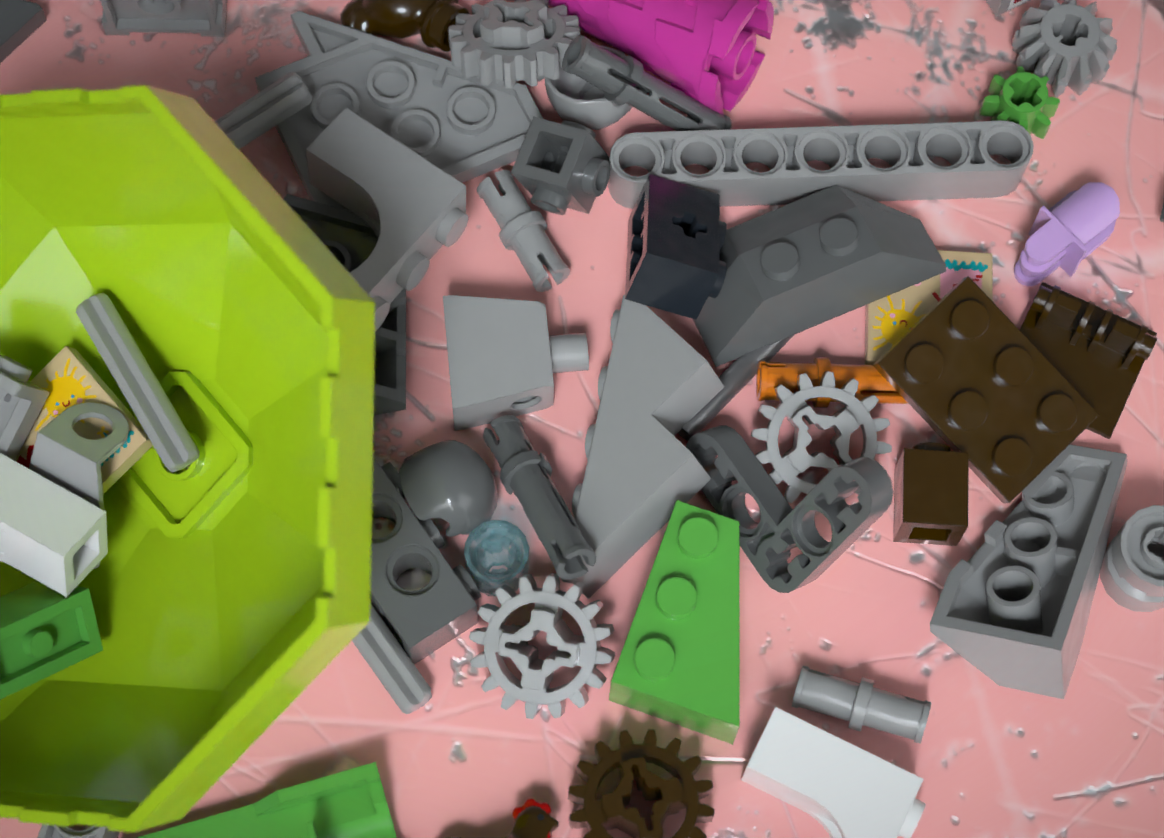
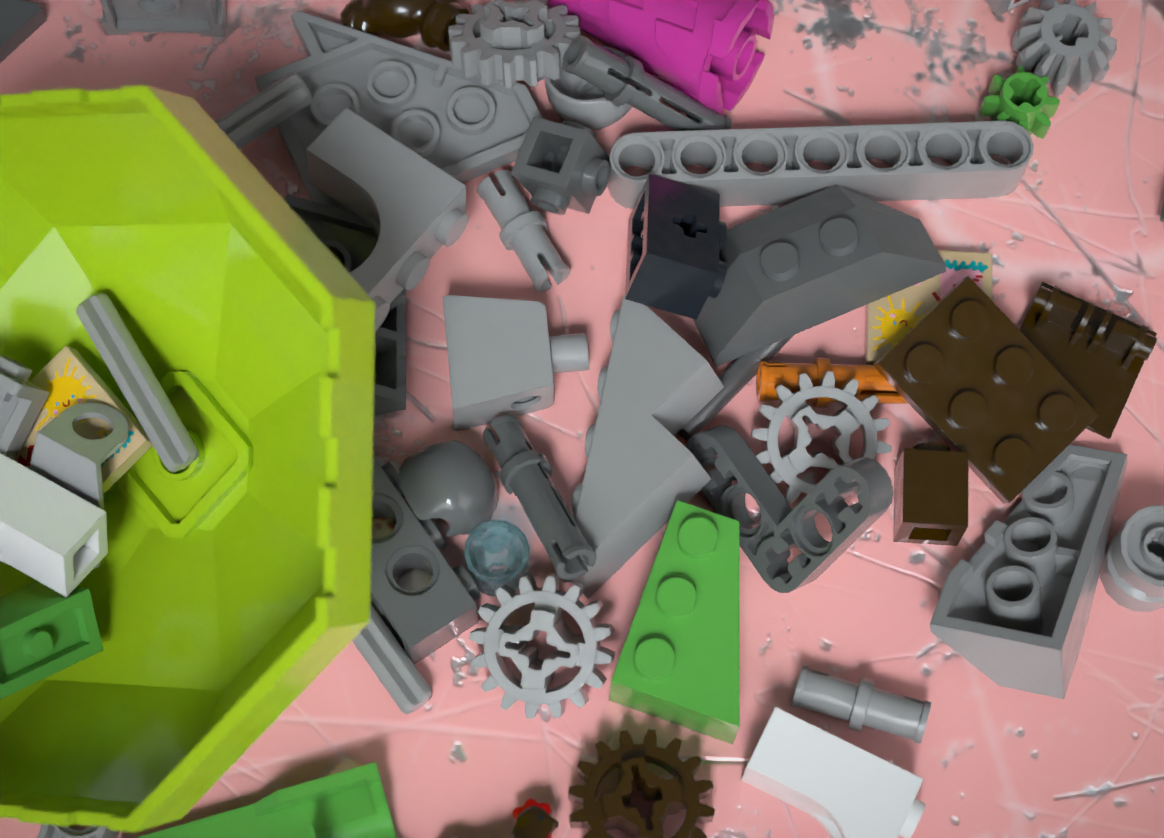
lavender arm [1013,182,1120,287] -> none

